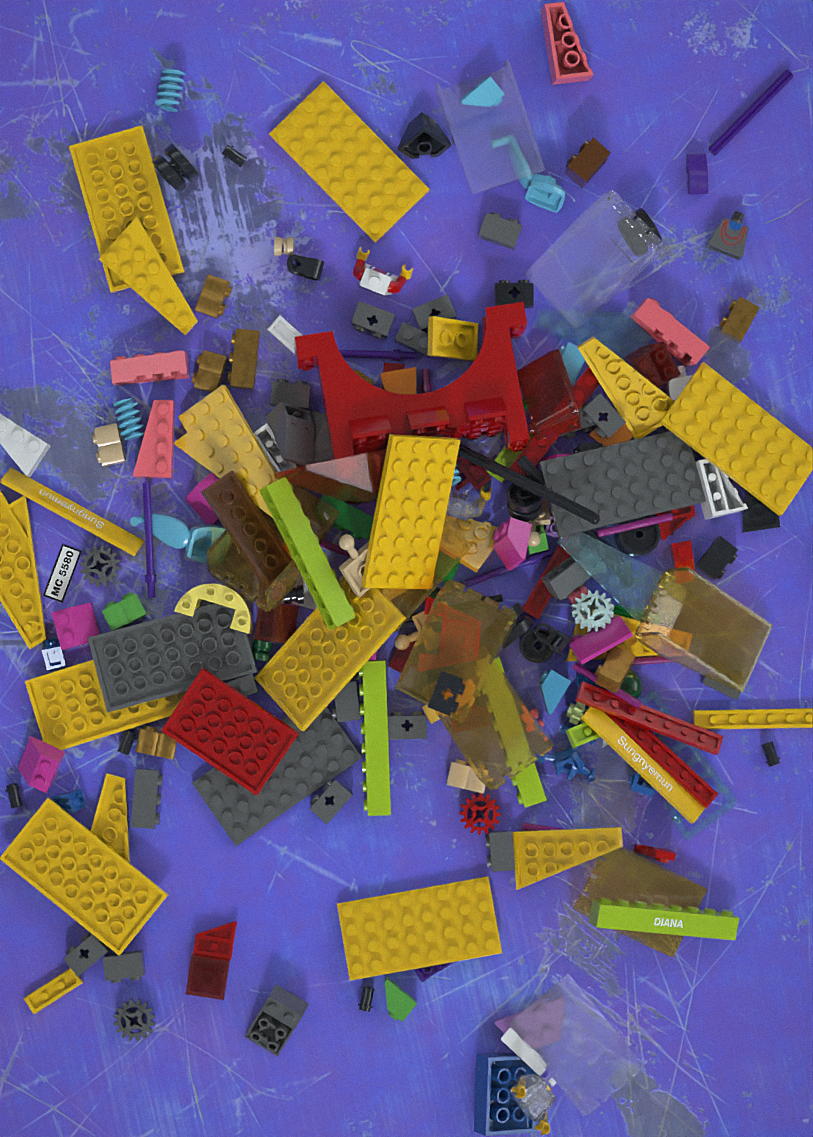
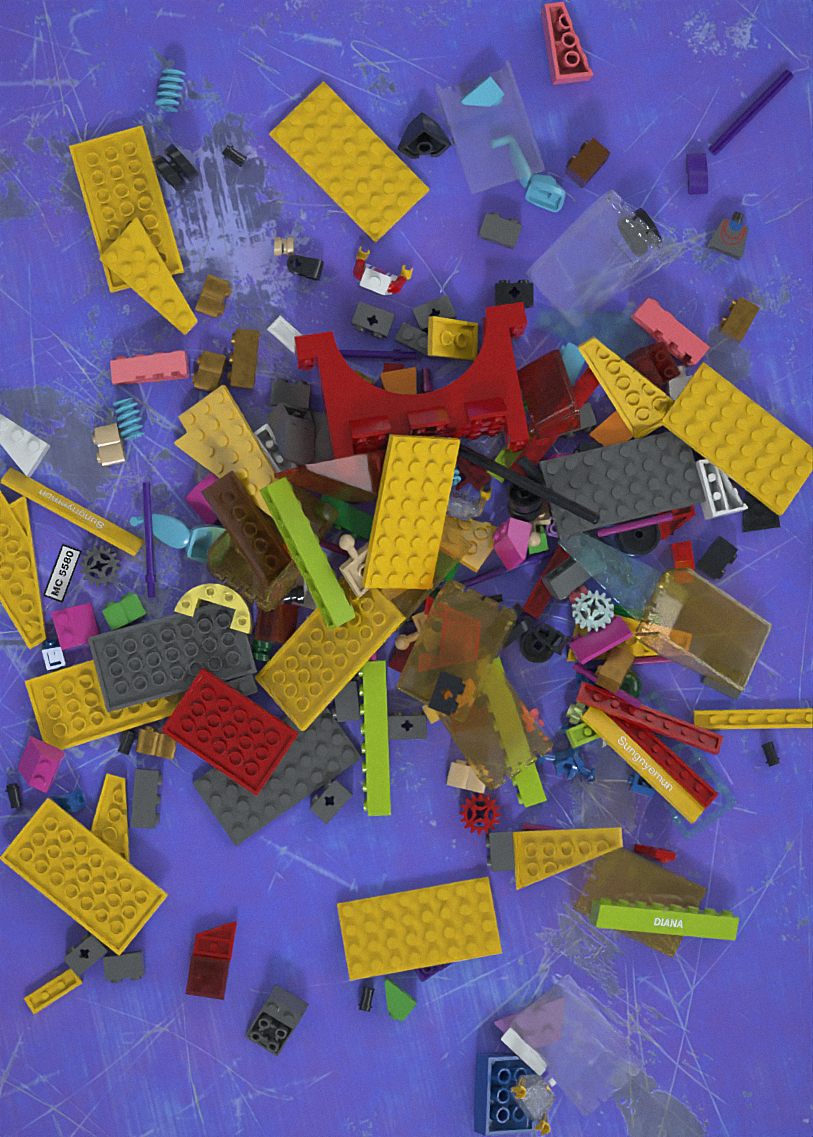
dark grey gear [113,998,156,1041] -> none
coral wedge [133,400,175,479] -> none
dark azure slope [538,669,571,715] -> none
dark grey brick [582,394,626,439] -> none

